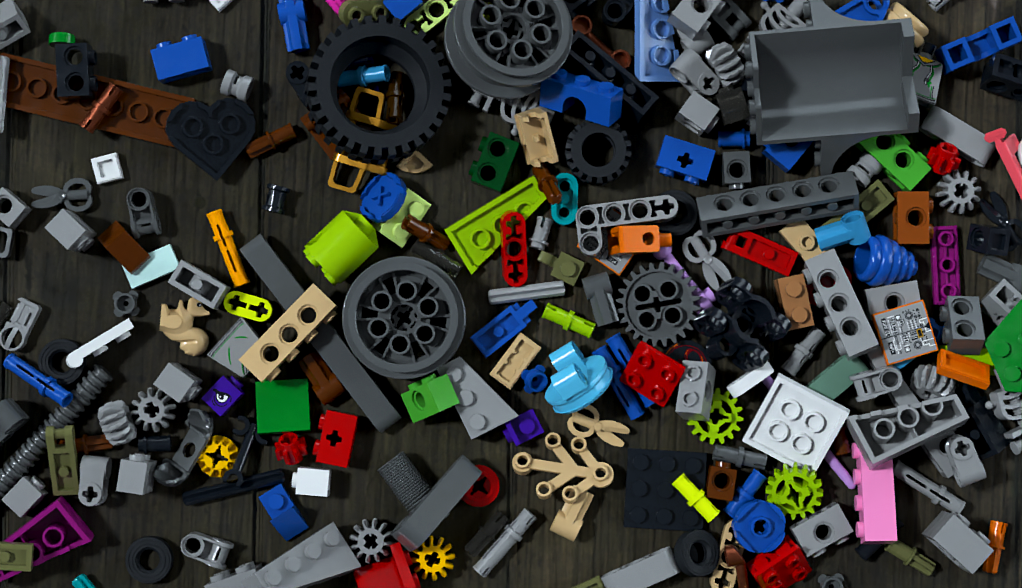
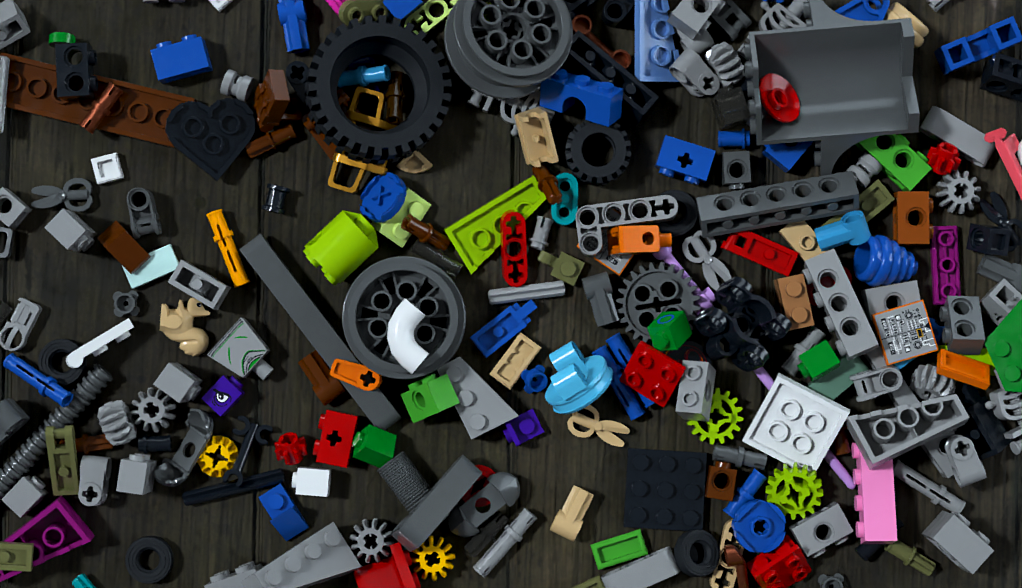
light grey piece [180,531,234,570] -> none
neon yellow beam [224,291,274,322] -> none
tan brick [239,283,338,383] -> none
green tile [255,378,311,435] -> none
dark green brick [468,132,520,194] -> none
tan plant [512,432,614,504] -> none
lime pin [542,302,596,339] -> none
neon yellow pin [671,473,720,523] -> none
light grey brick [674,91,720,137] -> none
white beam [726,360,774,398] -> none
light grey torso [912,42,943,108] -> none
orange axle [982,520,1008,574] -> none
none -> reddish brown piece [254,69,302,132]
none -> orange piece [330,359,382,391]
none -> green brick [352,424,397,468]
none -> white cylinder [387,298,429,374]
none -> dark grey piece [448,472,520,538]
none -> bright green tile [590,529,648,570]
none -> green brick [647,311,692,351]
none -> red dish [759,73,800,123]
none -> green brick [797,340,840,383]

